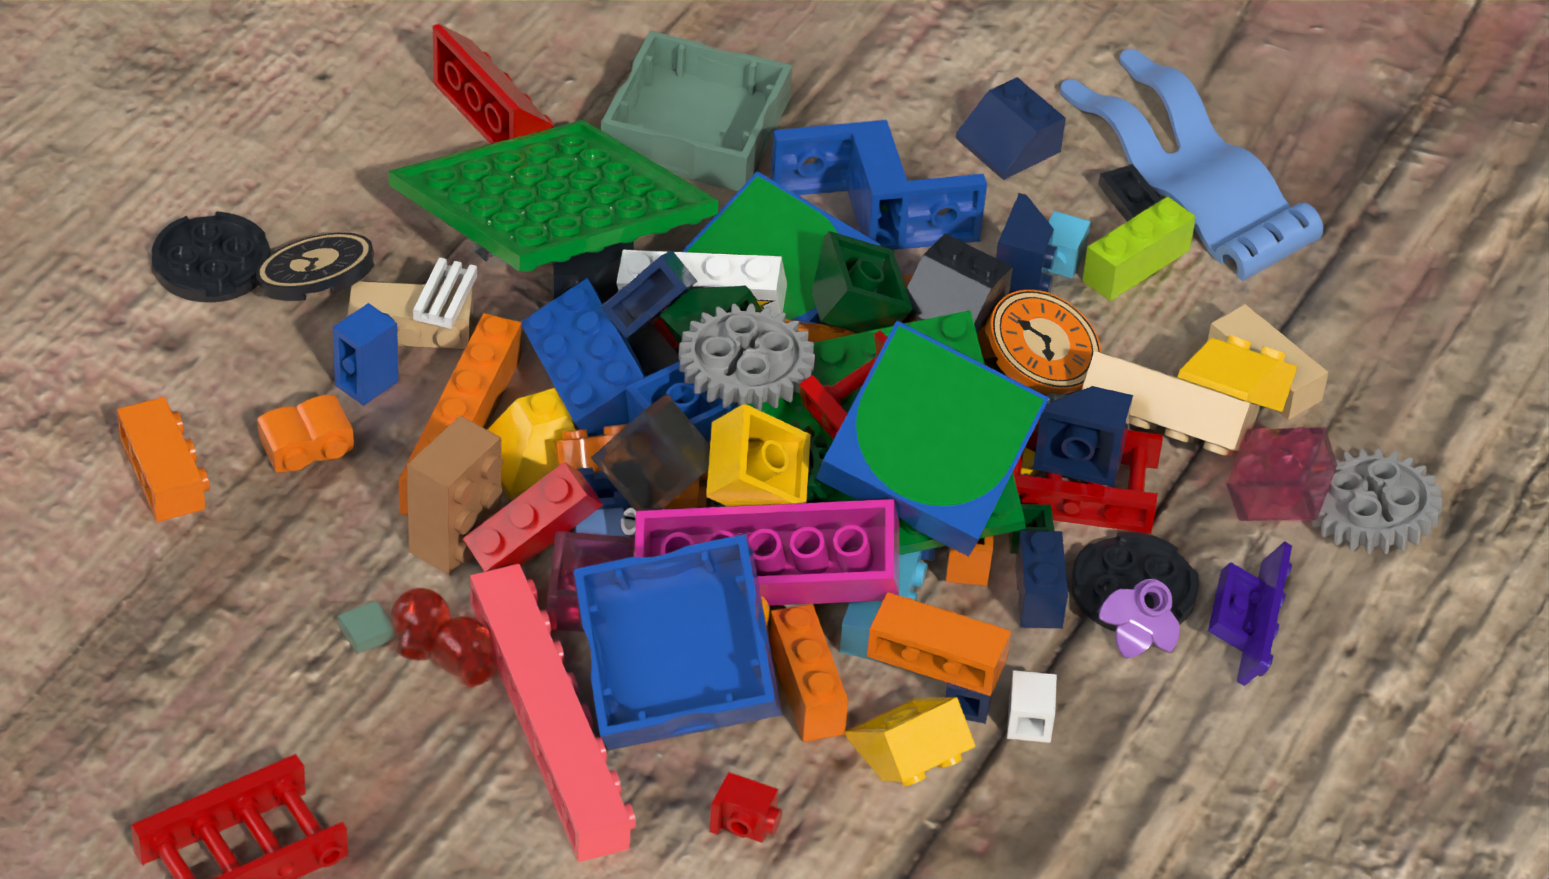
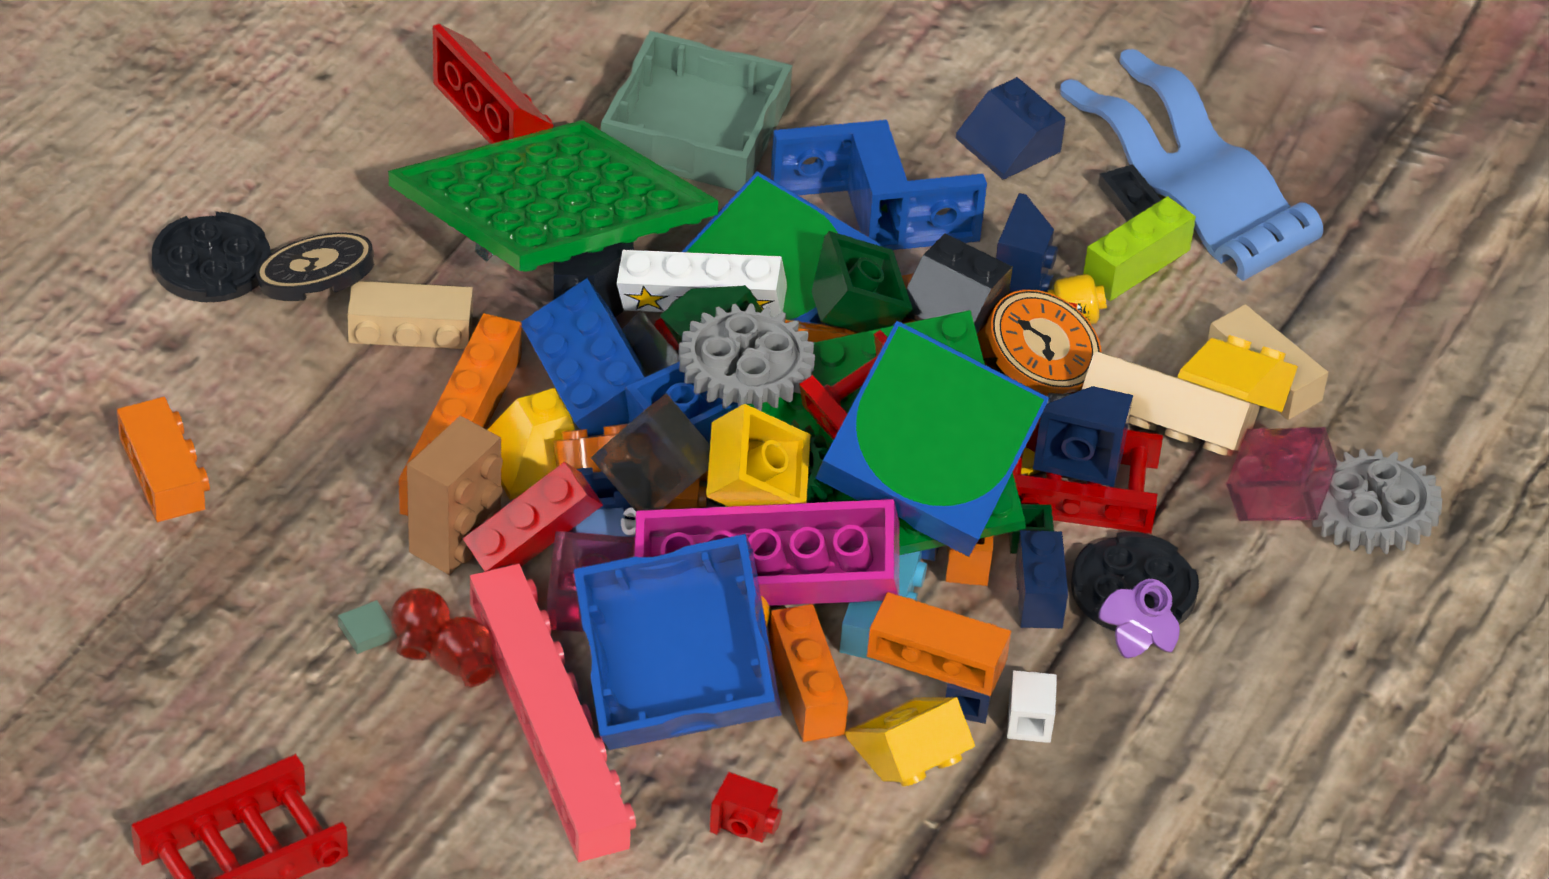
orange brick [257,395,354,473] -> none
blue brick [333,303,399,406] -> none
white tile [413,257,477,329] -> none
dark blue brick [600,250,698,339] -> none
medium azure brick [1048,211,1091,279] -> none
dark purple bracket [1208,541,1292,686] -> none
none -> yellow head [1048,274,1107,325]

